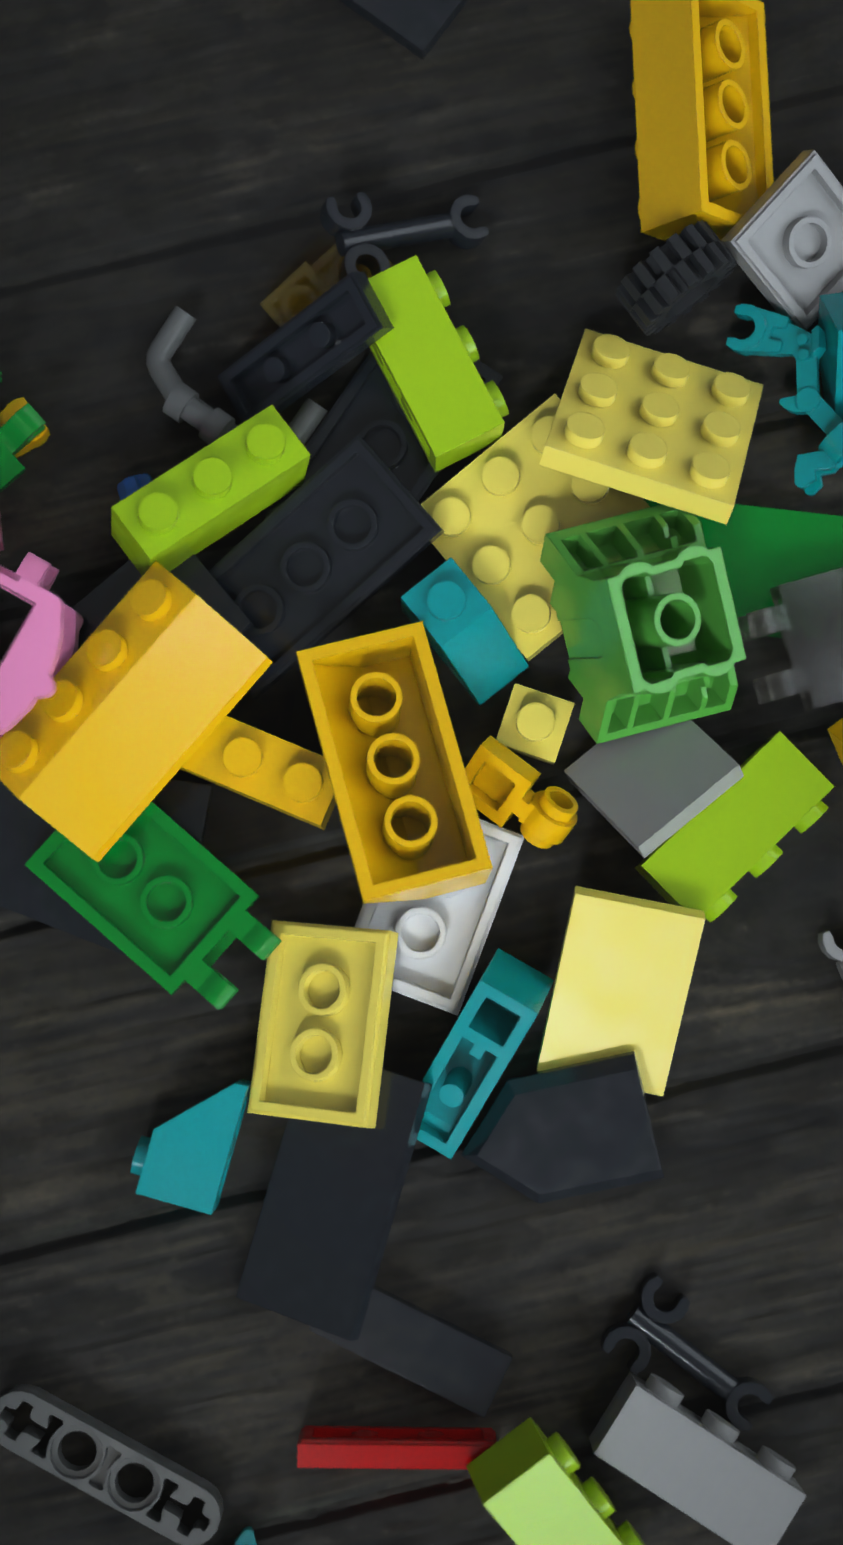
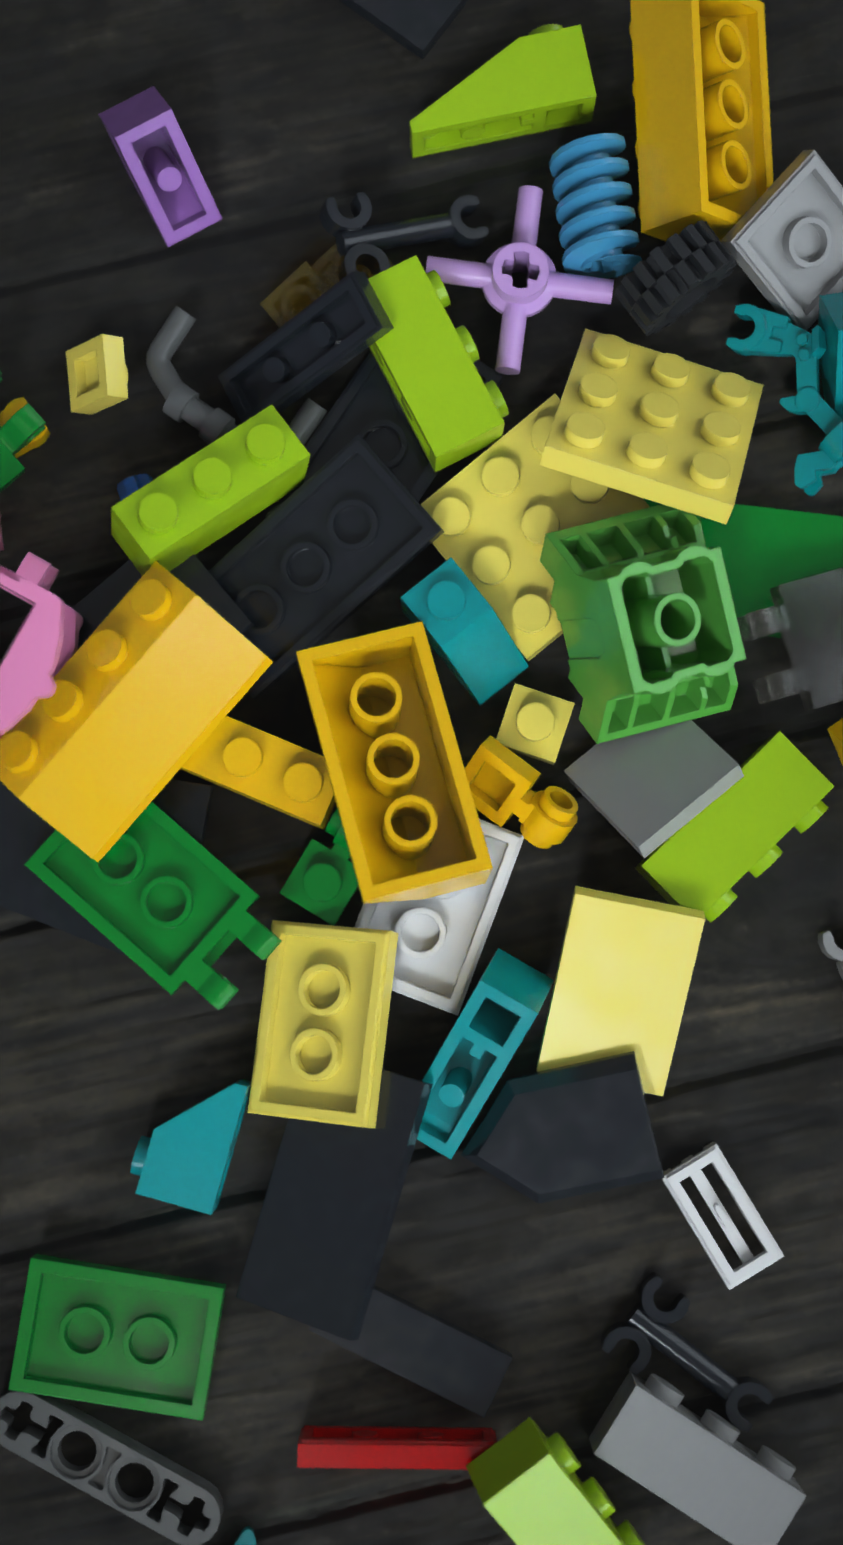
none -> green plate [8,1254,226,1421]
none -> light yellow plate [66,334,128,415]
none -> medium lavender slope [99,86,222,247]
none -> green plate [279,808,359,926]
none -> lime slope [410,24,597,158]
none -> lavender bar [426,185,614,375]
none -> dark azure piece [549,133,642,278]
none -> white tile [661,1142,784,1290]

